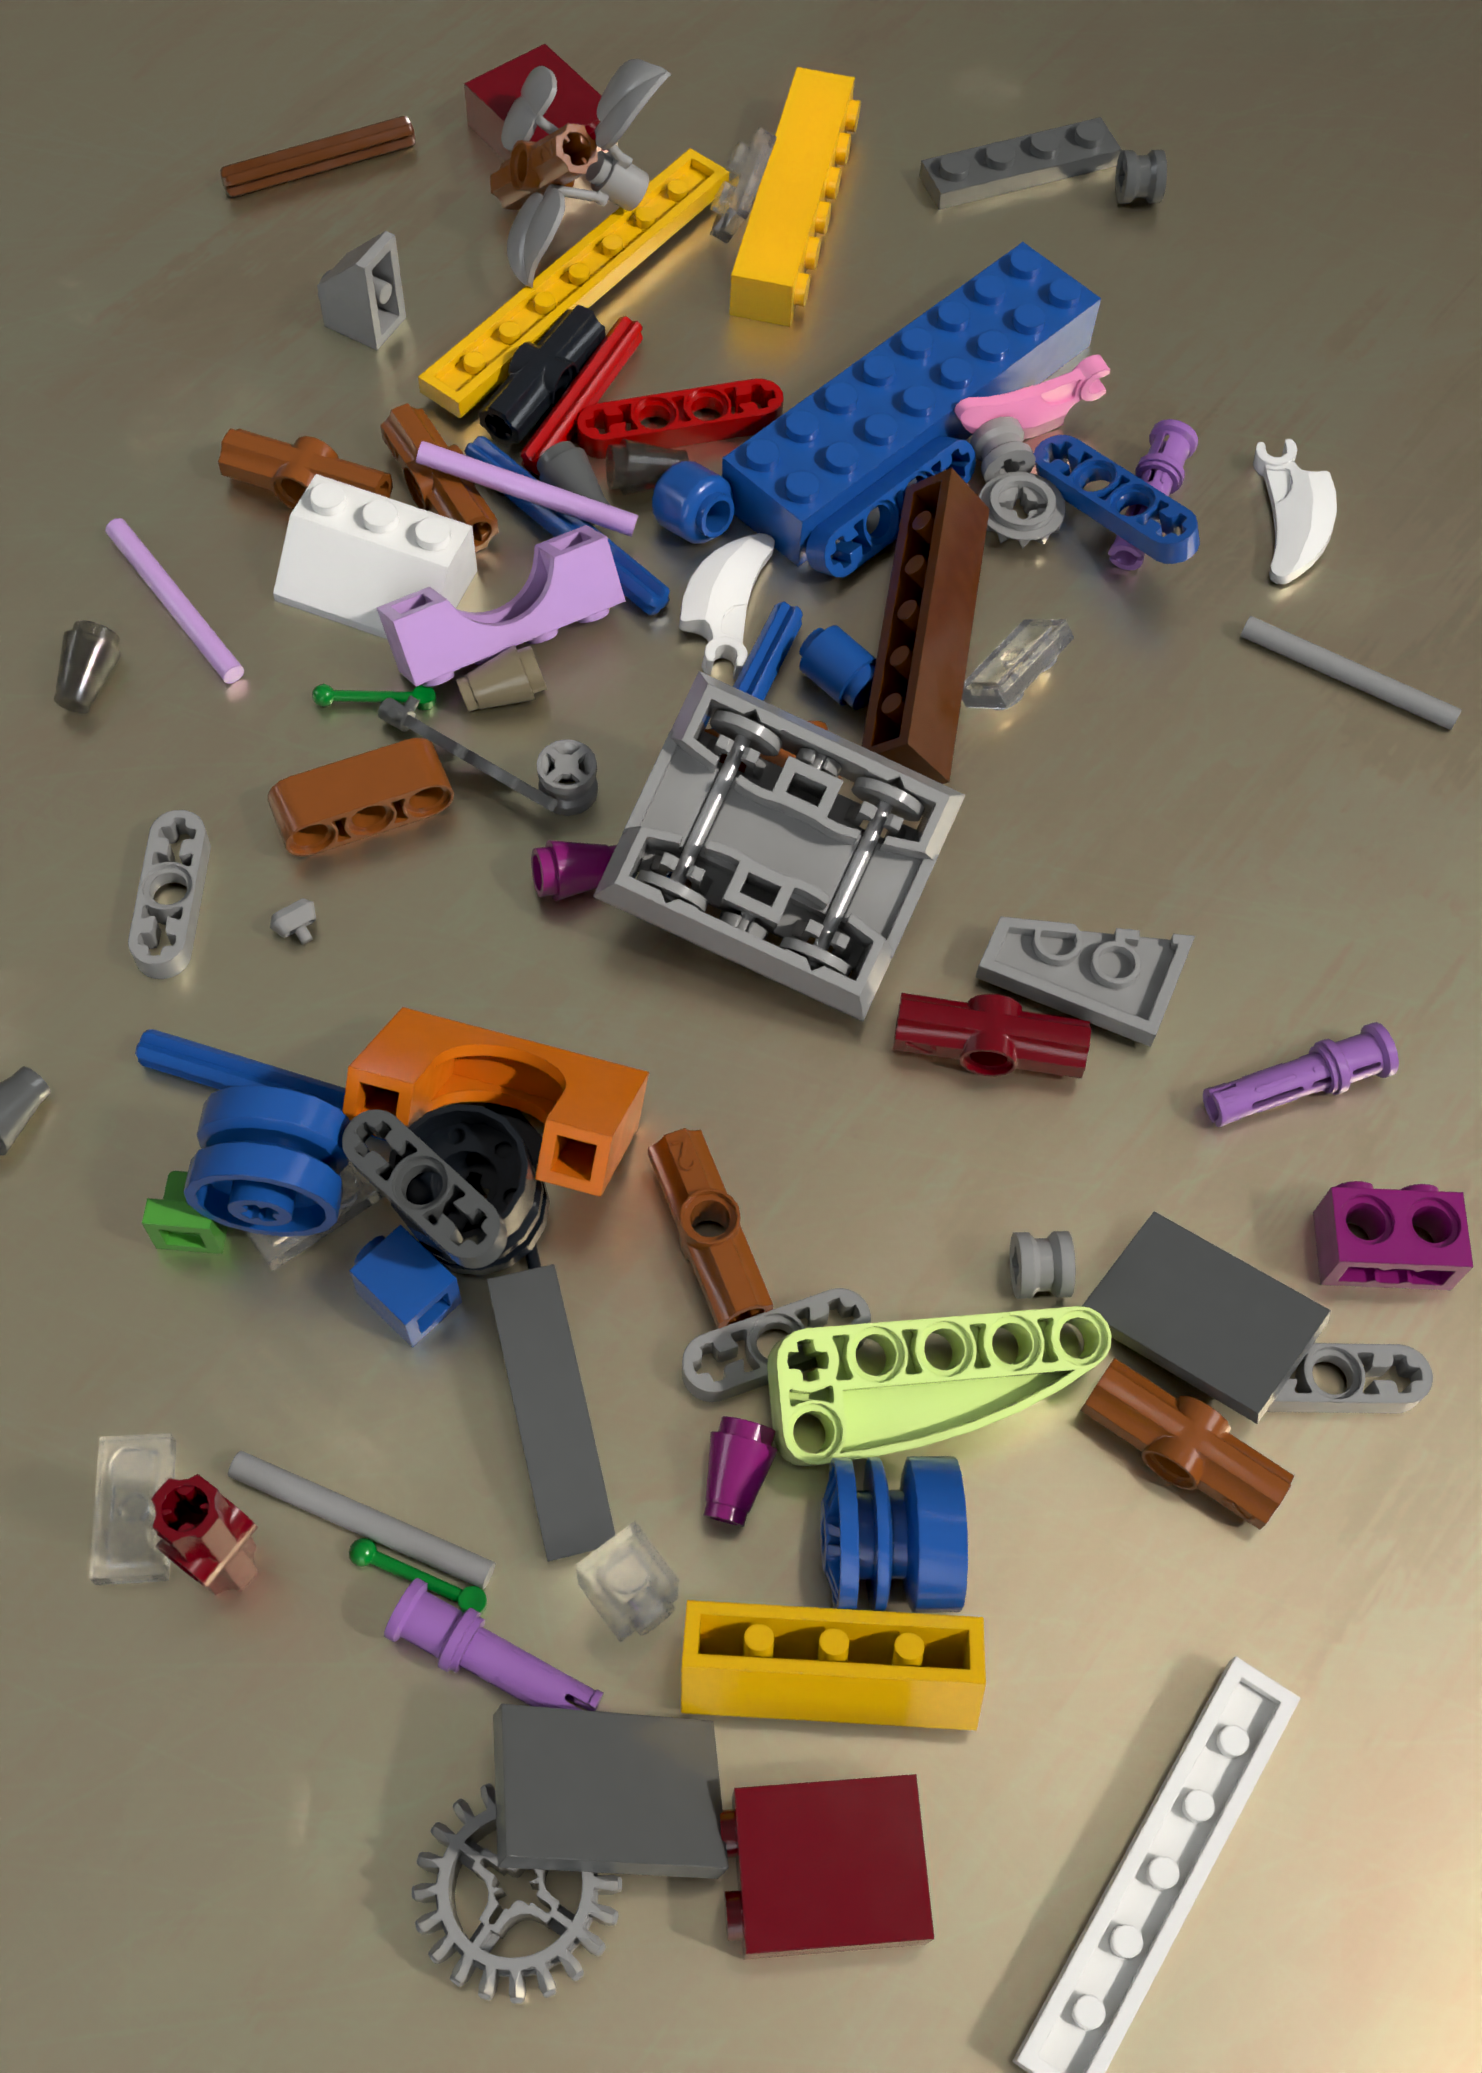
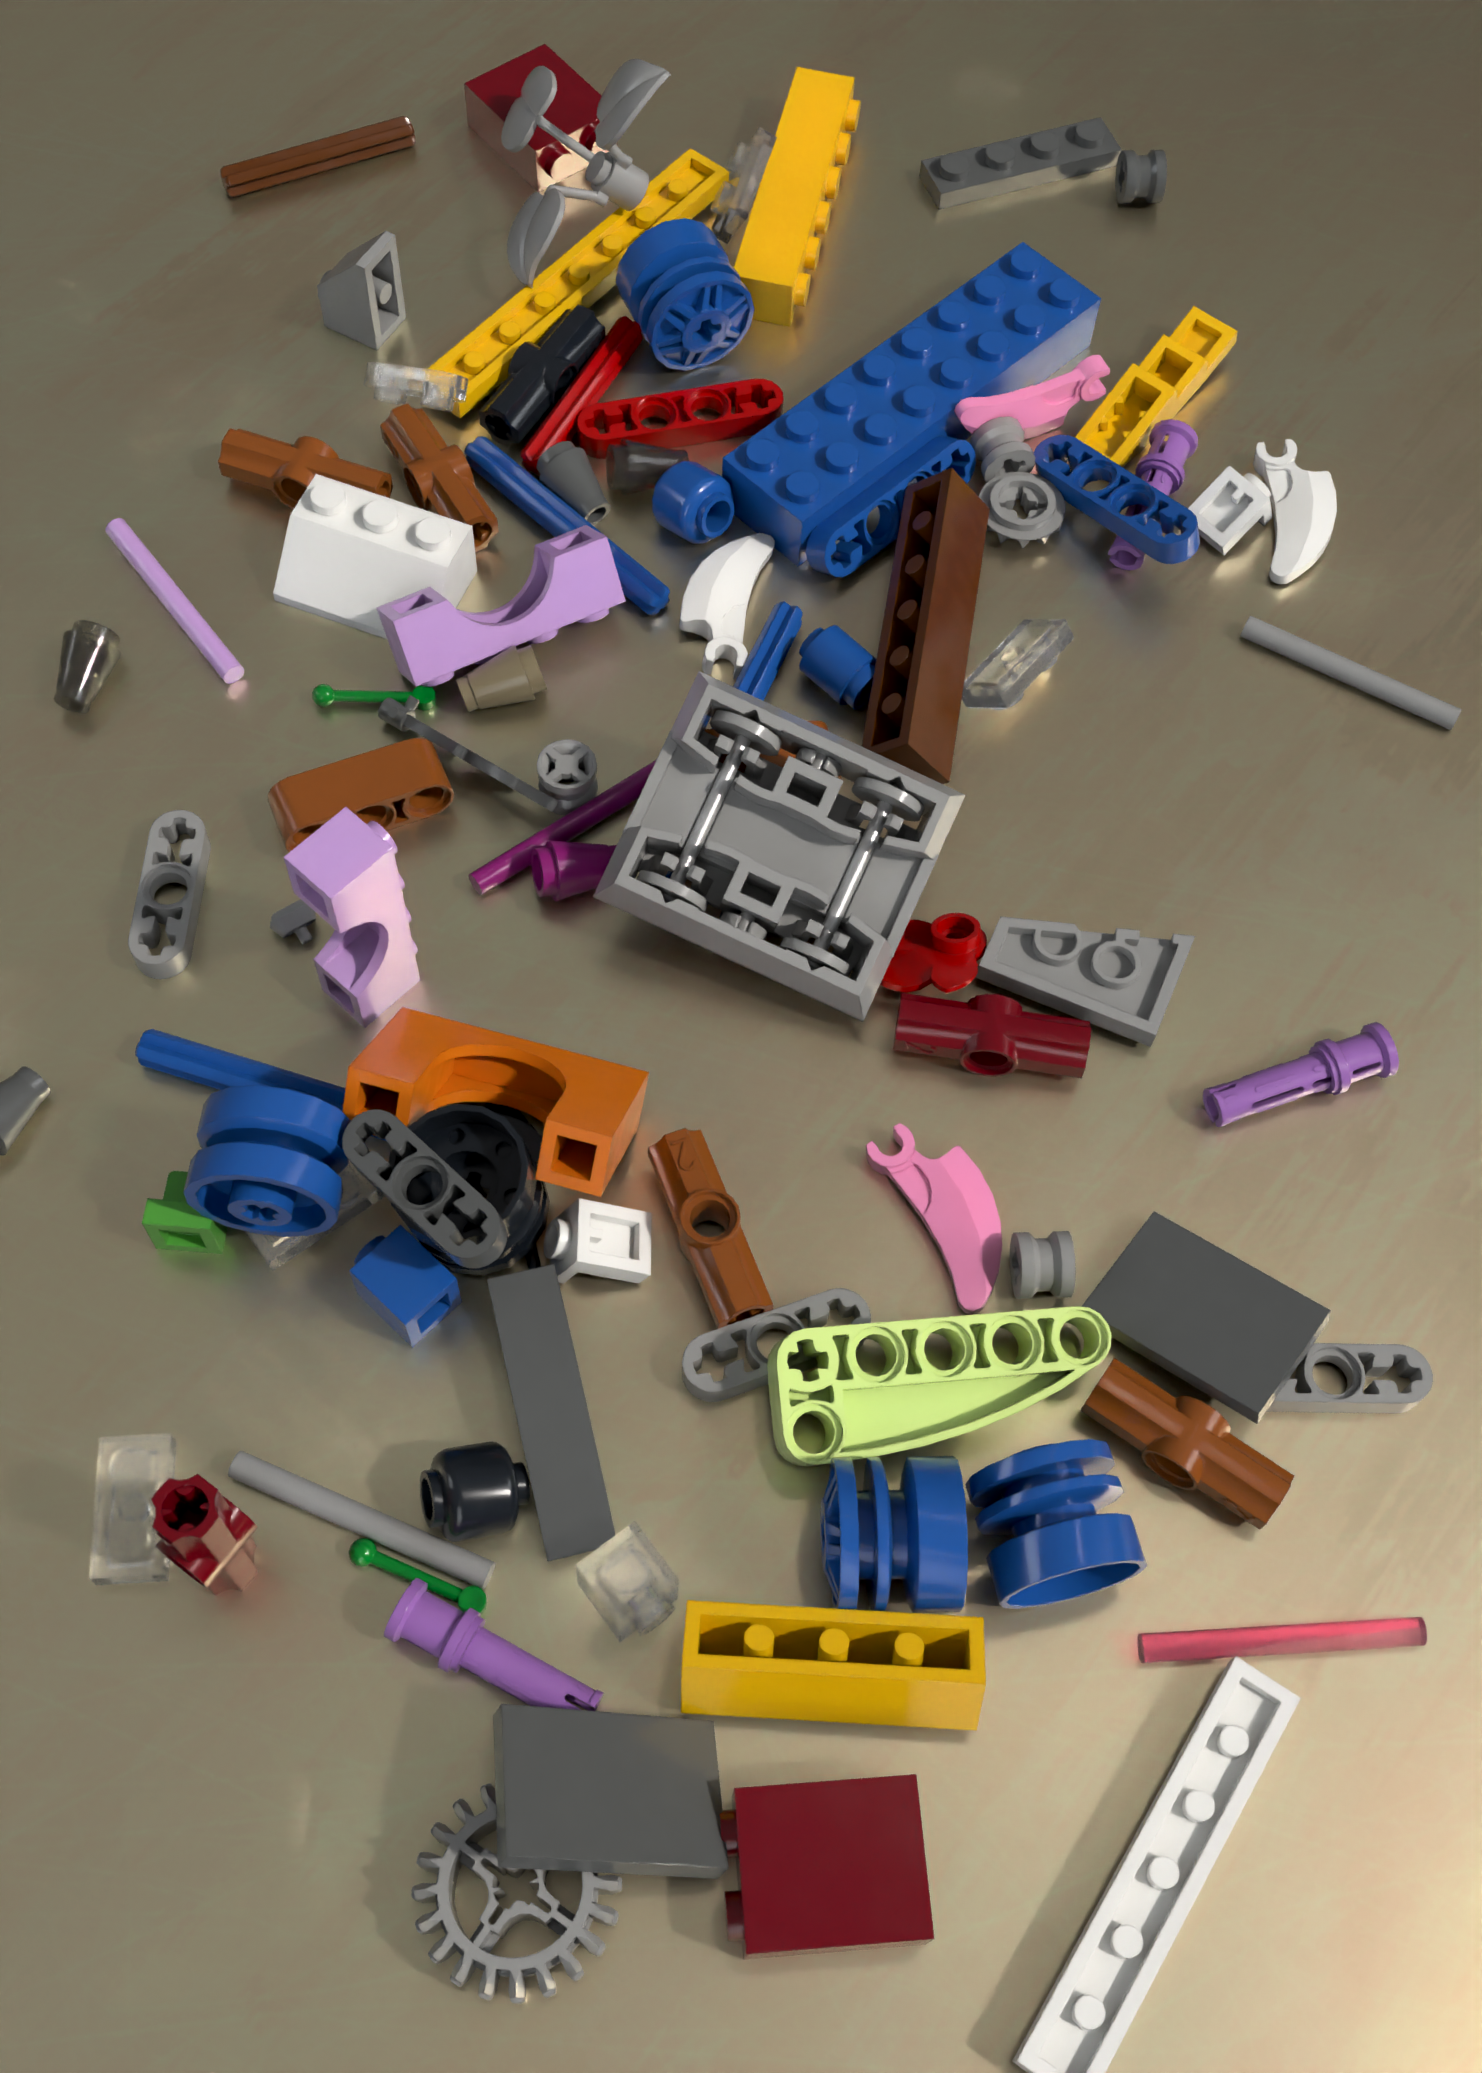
lavender bar [416,441,638,537] -> none
dark orange piece [490,124,598,210] -> none
magenta cone [703,1416,778,1527] -> none
magenta brick [1313,1181,1473,1291] -> none
none -> lavender arch [284,807,420,1028]
none -> clear plate [364,362,469,412]
none -> black head [420,1441,530,1542]
none -> magenta bar [468,759,657,895]
none -> white bracket [544,1198,652,1284]
none -> blue wheel [616,218,754,371]
none -> bright pink piece [866,1123,1002,1315]
none -> red plate [880,913,987,993]
none -> blue wheel [965,1439,1147,1609]
none -> yellow slope [1075,306,1238,467]
none -> clear pink bar [1137,1616,1427,1663]
none -> white bracket [1188,465,1273,555]

